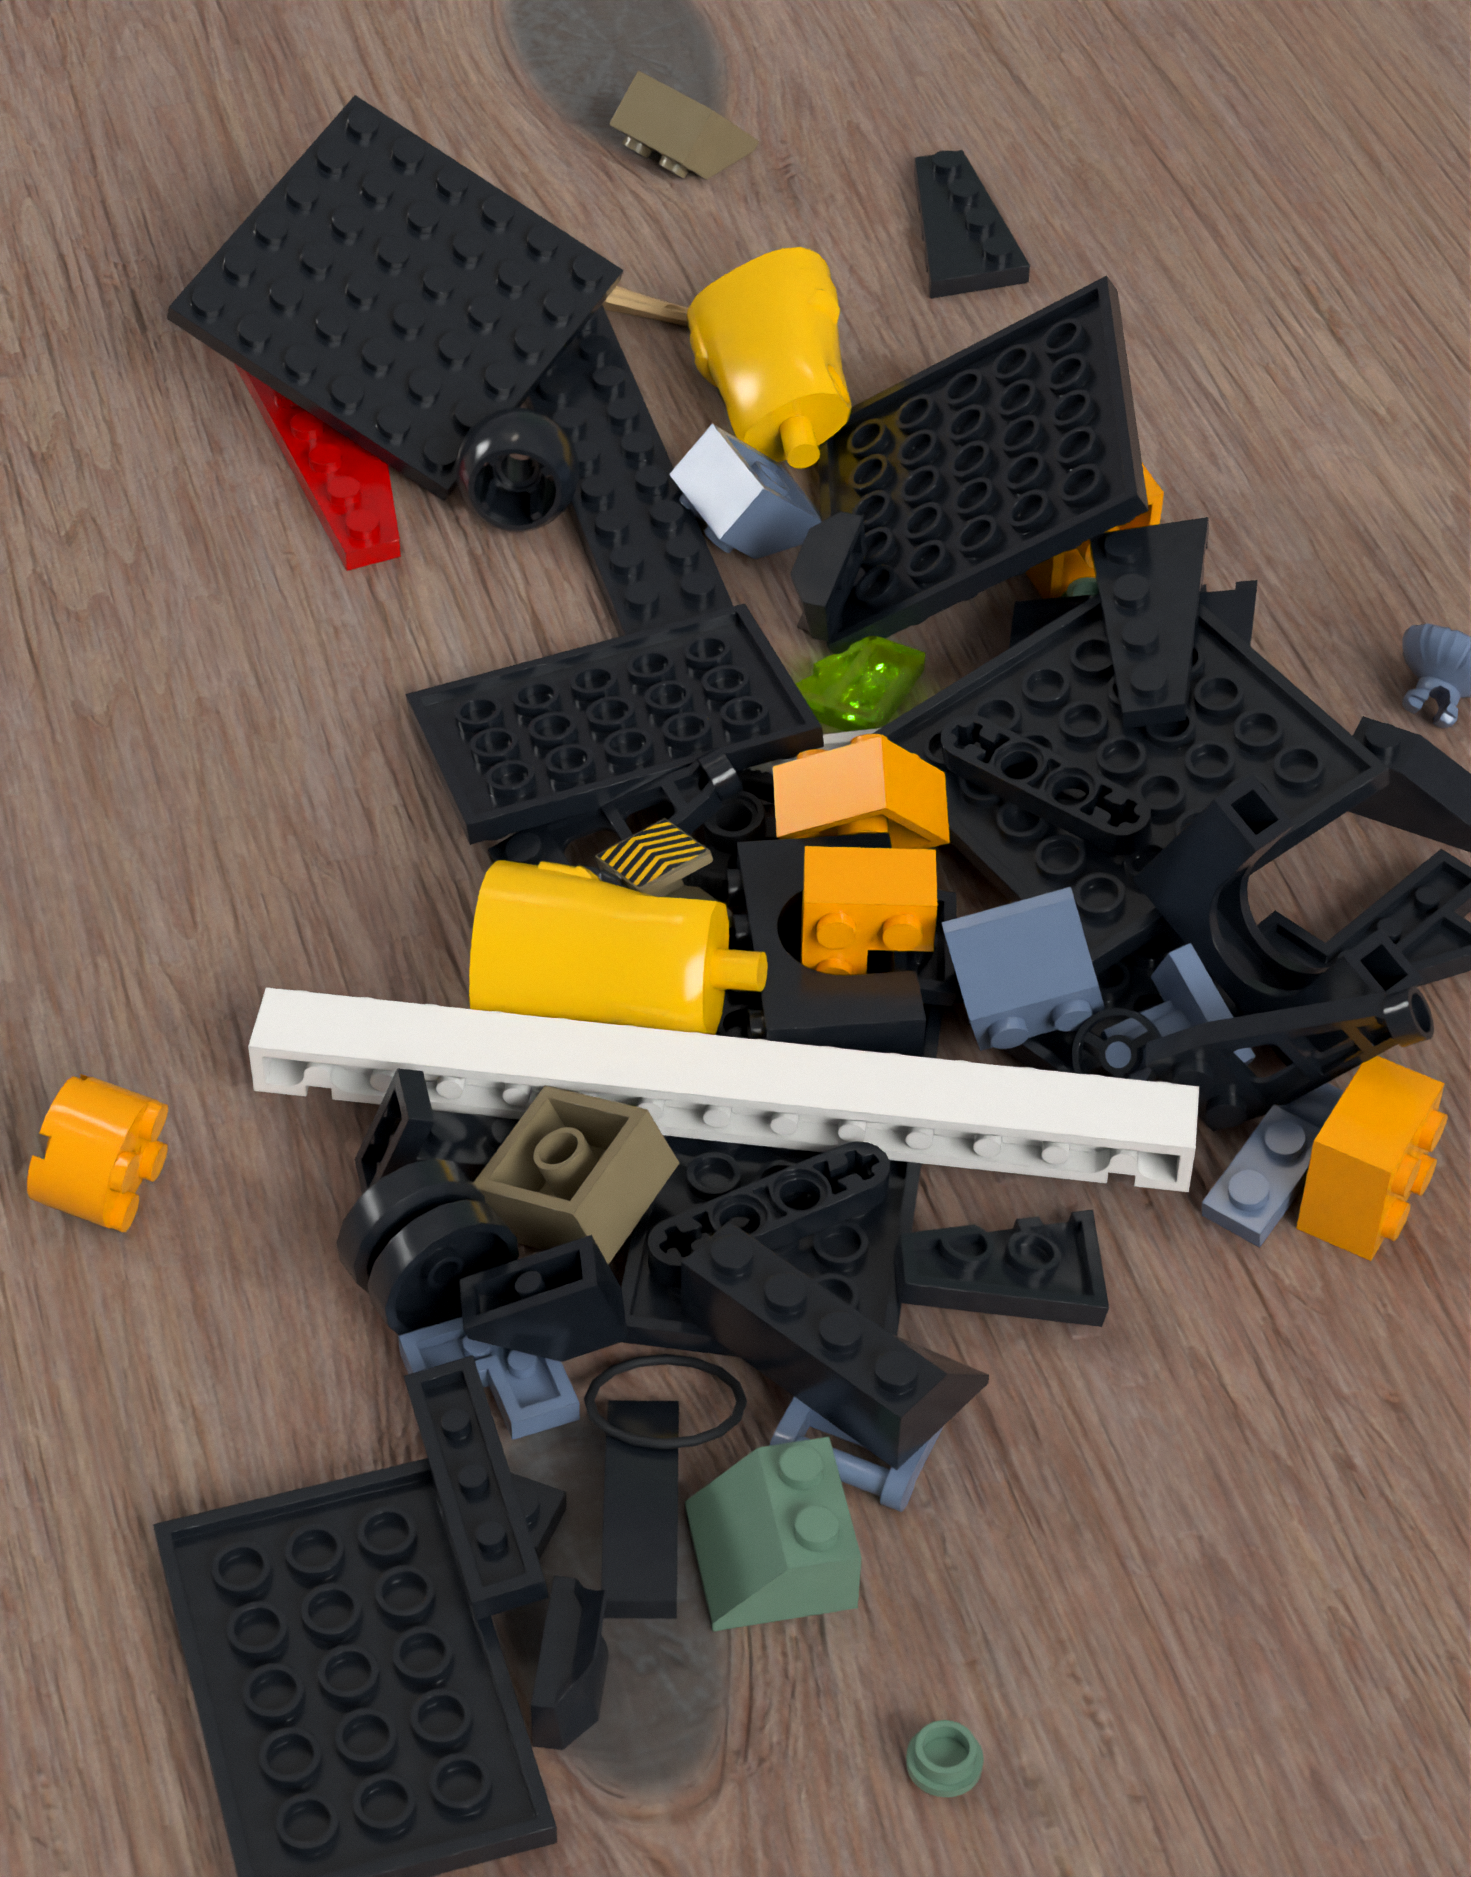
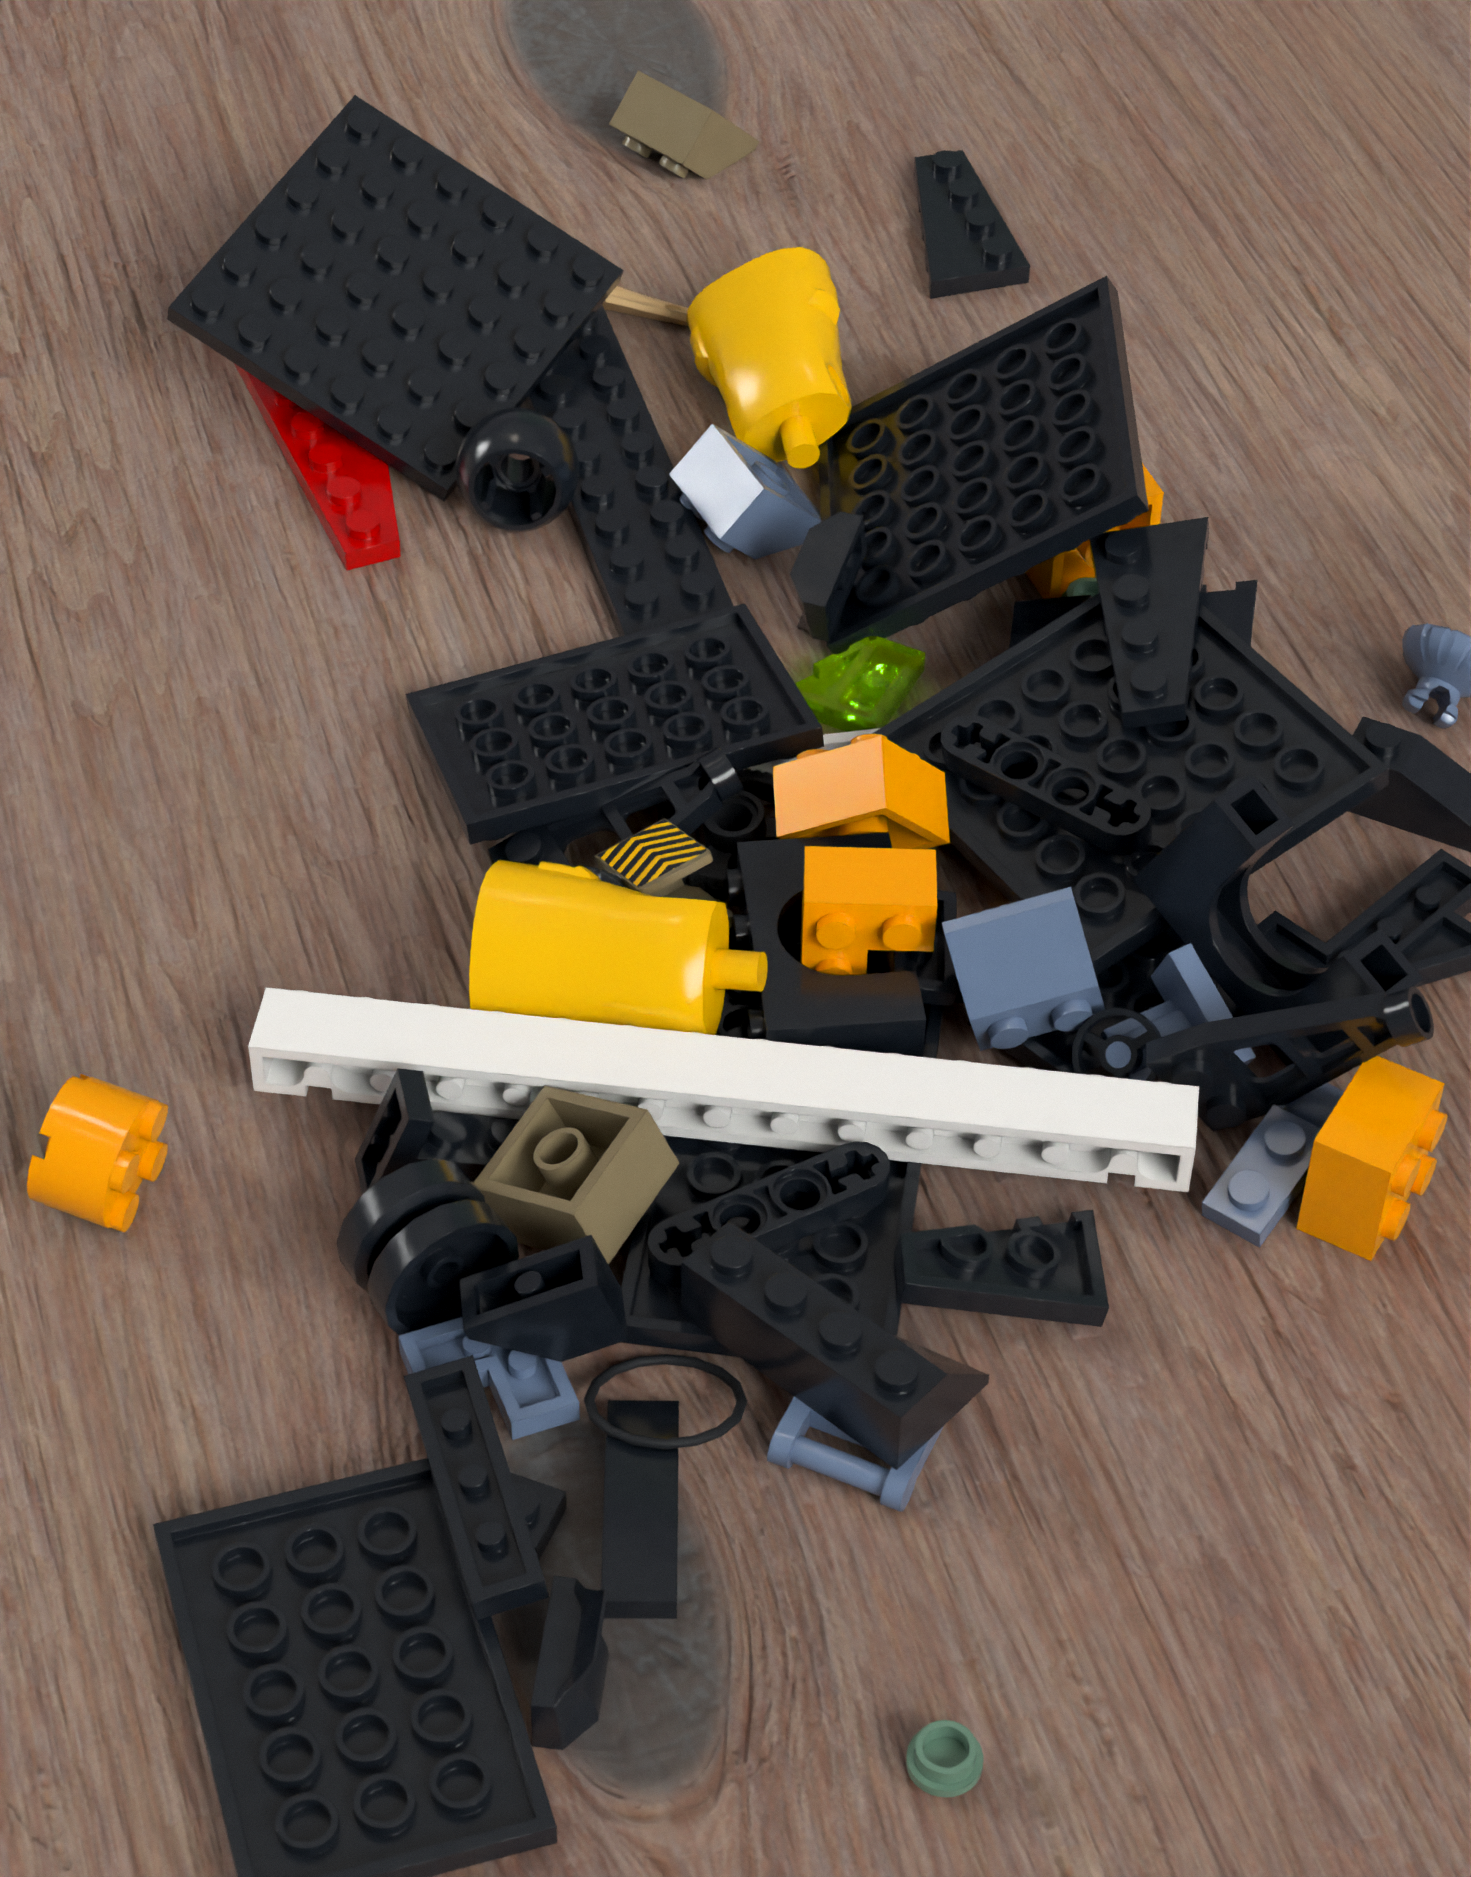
sand green slope [685,1437,862,1632] -> none

